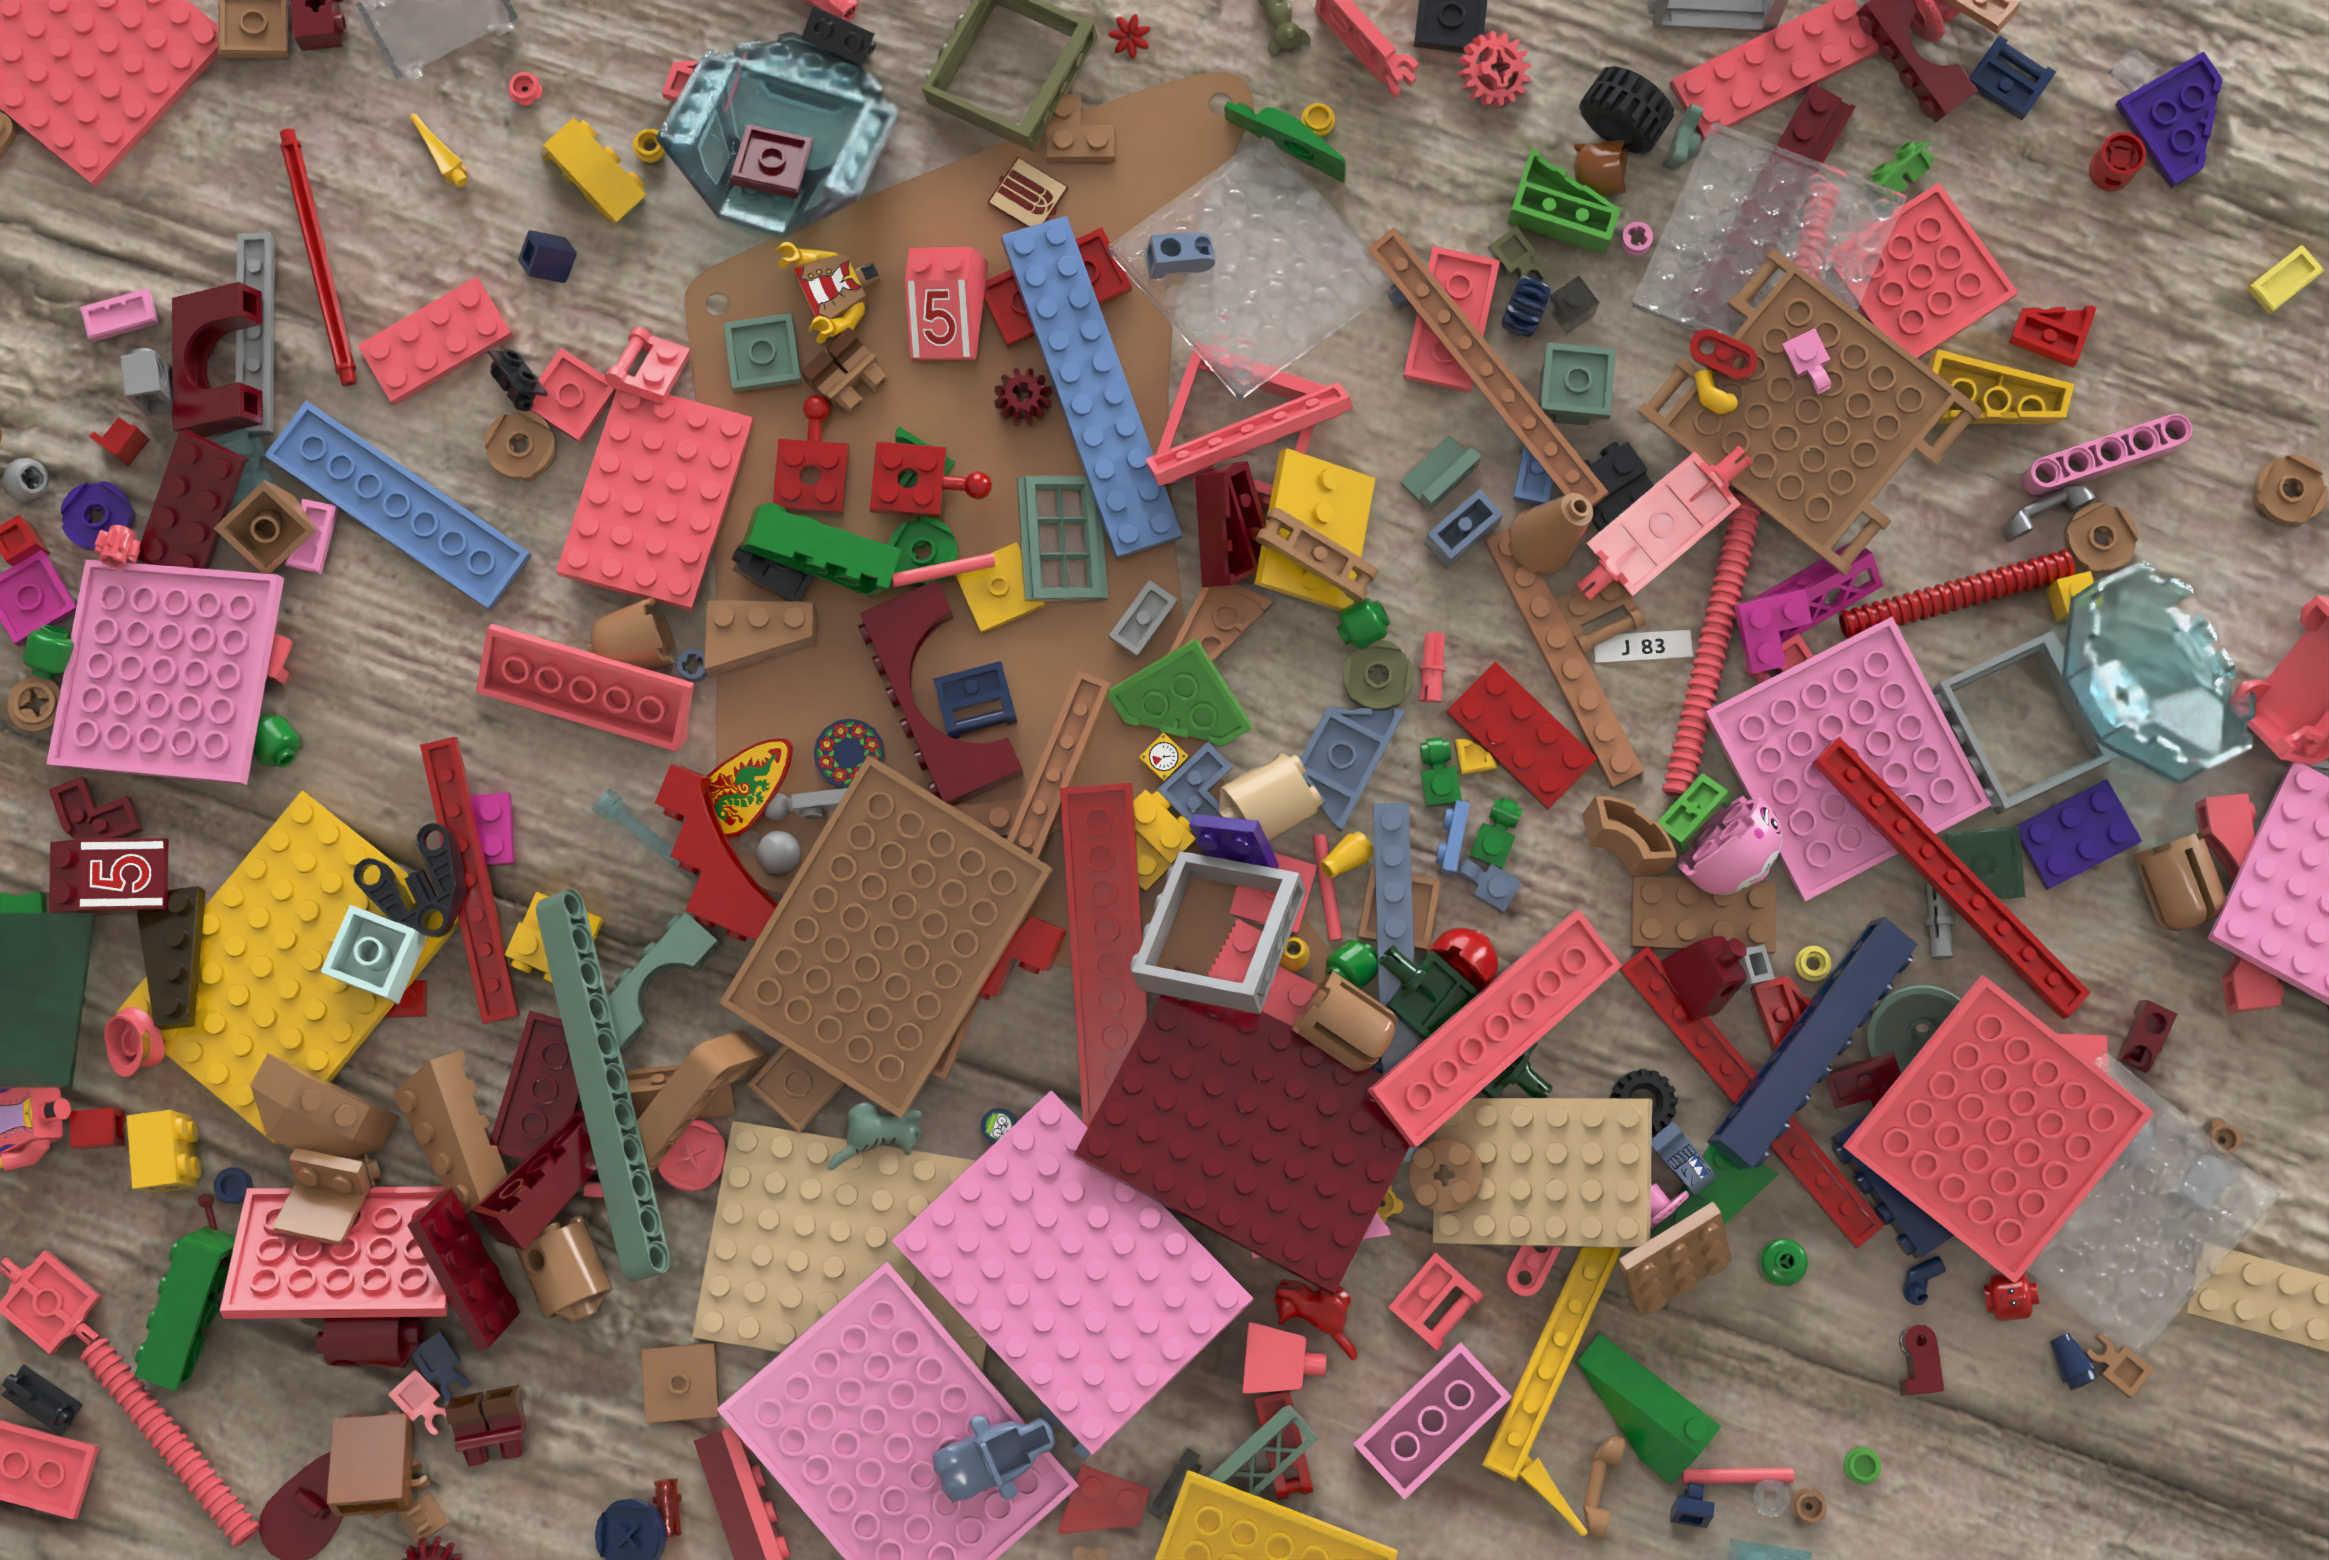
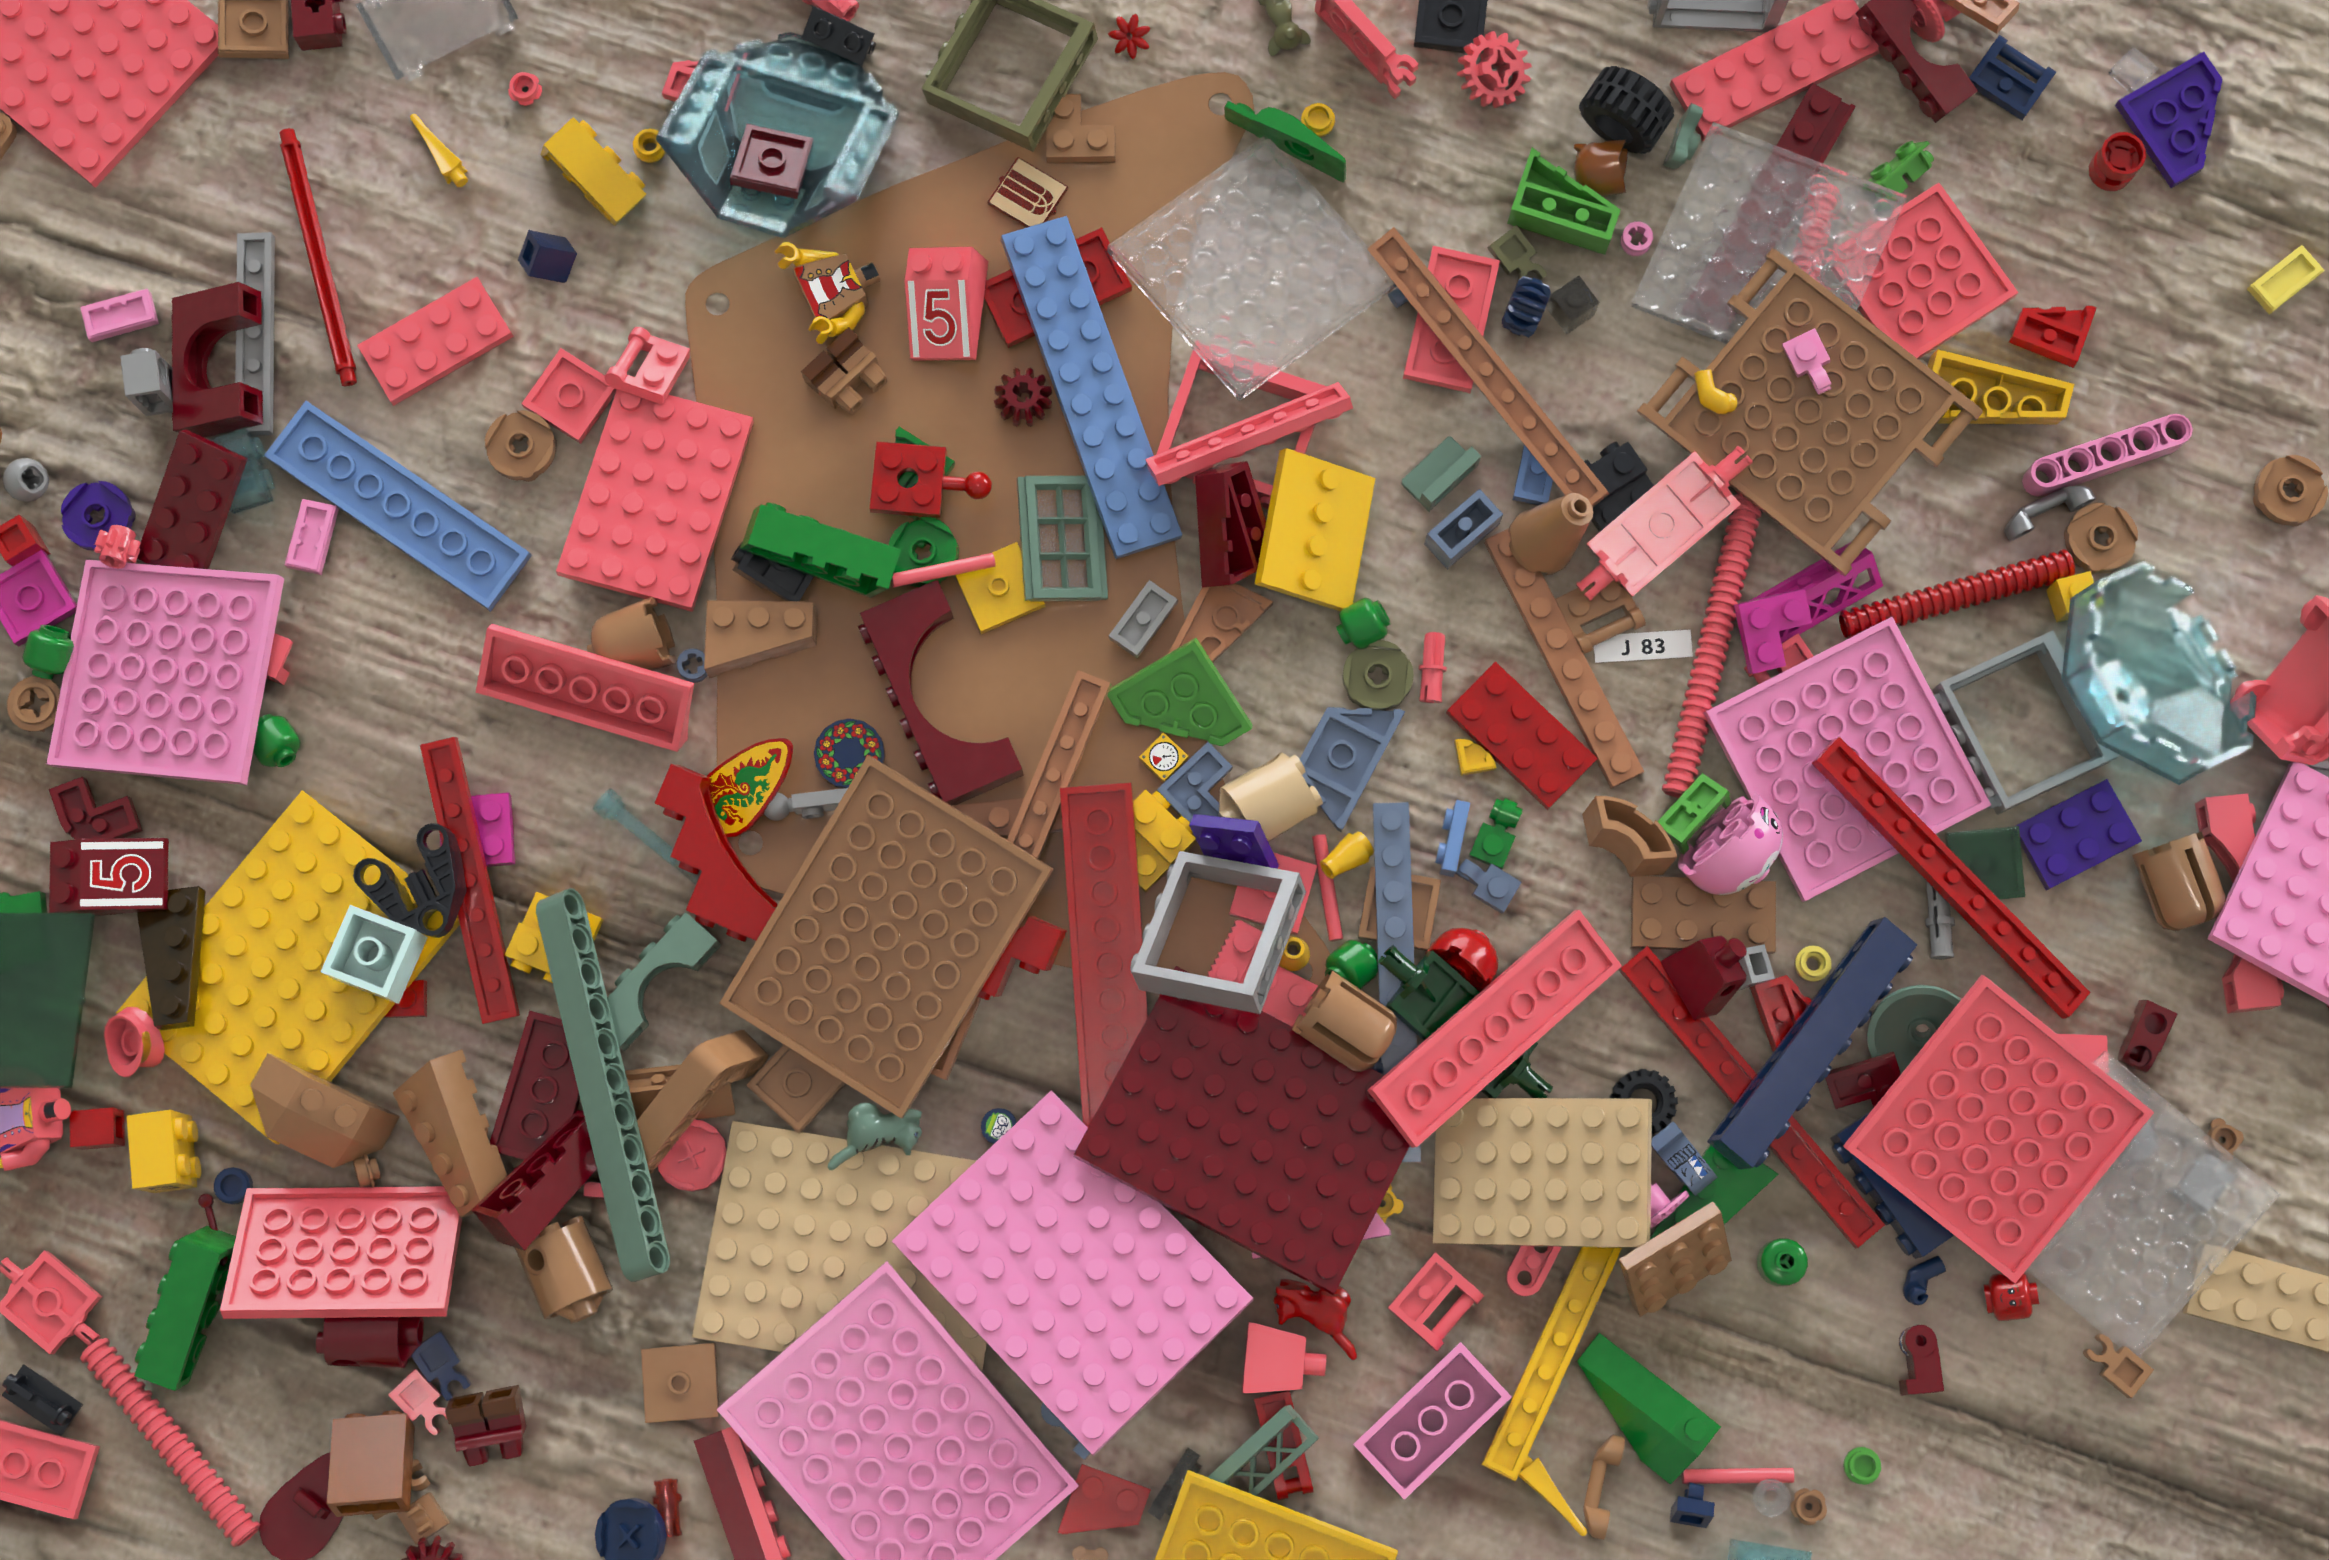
red panel [89,417,150,467] -> none
medium nougat slope [214,479,317,574] -> none
medium nougat bracket [273,1148,371,1246] -> none
dark red plate [407,1188,521,1351] -> none
black hinge [488,349,548,412] -> none
sand green plate [723,313,802,392] -> none
light grey piece [756,830,801,876] -> none
red plate [773,395,849,515] -> none
sand blue piece [932,1415,1056,1503] -> none
dark blue plate [933,661,1018,739] -> none
sand blue leg [1145,232,1215,280] -> none
medium nougat plate [1256,507,1379,602] -> none
medium nougat plate [1409,1139,1483,1212] -> none
green plate [1420,737,1462,808] -> none
sand green panel [1538,342,1616,426] -> none
red plate [1690,329,1758,381] -> none
dark blue cone [2050,1333,2097,1391] -> none

